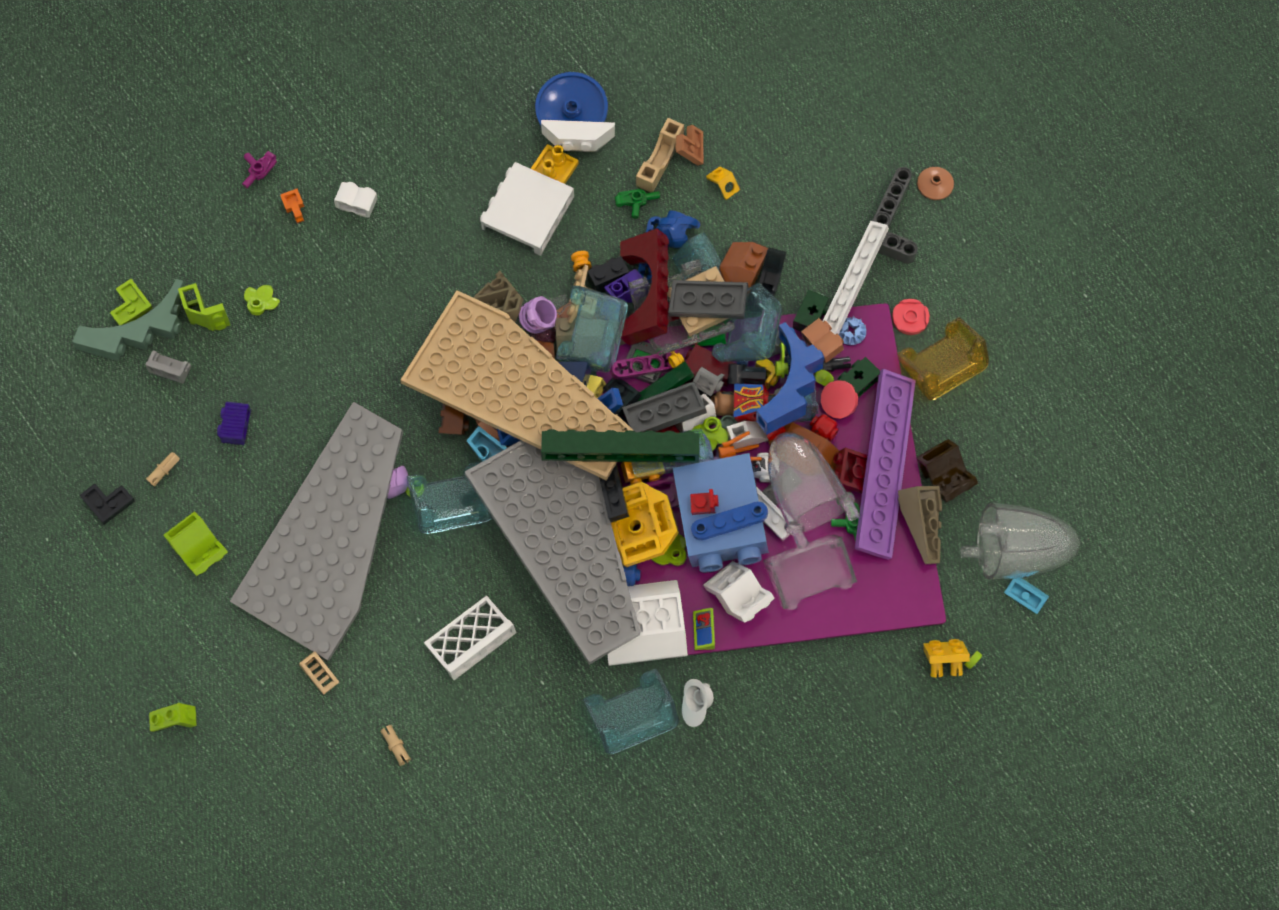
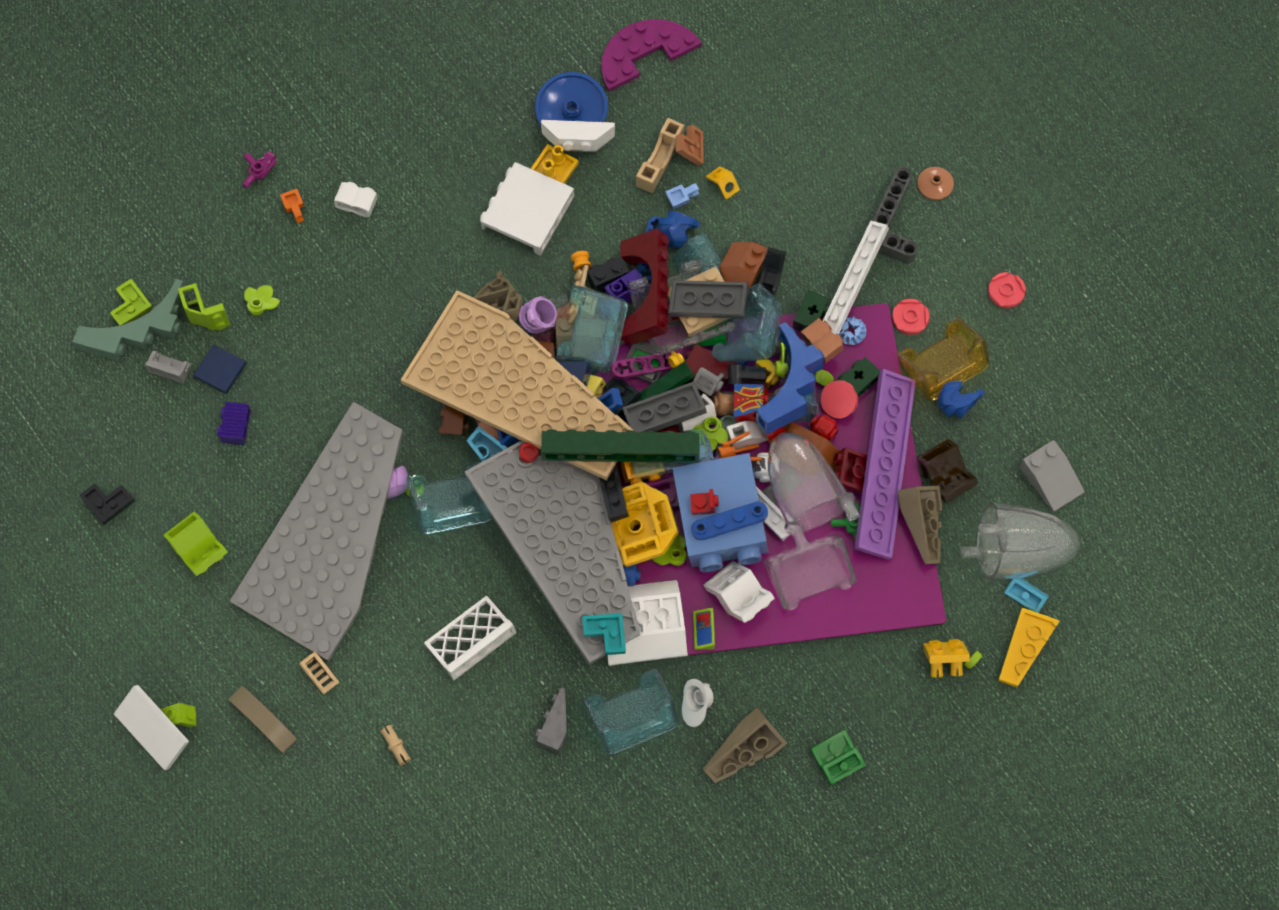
tan axle [146,452,180,487] -> none
green piece [615,189,660,219] -> none
black axle [822,356,851,372] -> none
none -> white tile [114,685,189,770]
none -> dark blue tile [193,345,246,394]
none -> dark tan slope [228,686,297,754]
none -> red tile [519,443,539,463]
none -> flat silver slope [535,687,567,755]
none -> teal plate [582,613,626,655]
none -> magenta plate [601,19,702,92]
none -> light blue plate [665,183,699,210]
none -> dark tan wedge [703,708,787,783]
none -> green slope [809,730,866,785]
none -> blue helmet [938,380,984,419]
none -> coral tile [988,272,1026,309]
none -> yellow wing [998,608,1060,688]
none -> light grey slope [1019,440,1085,513]

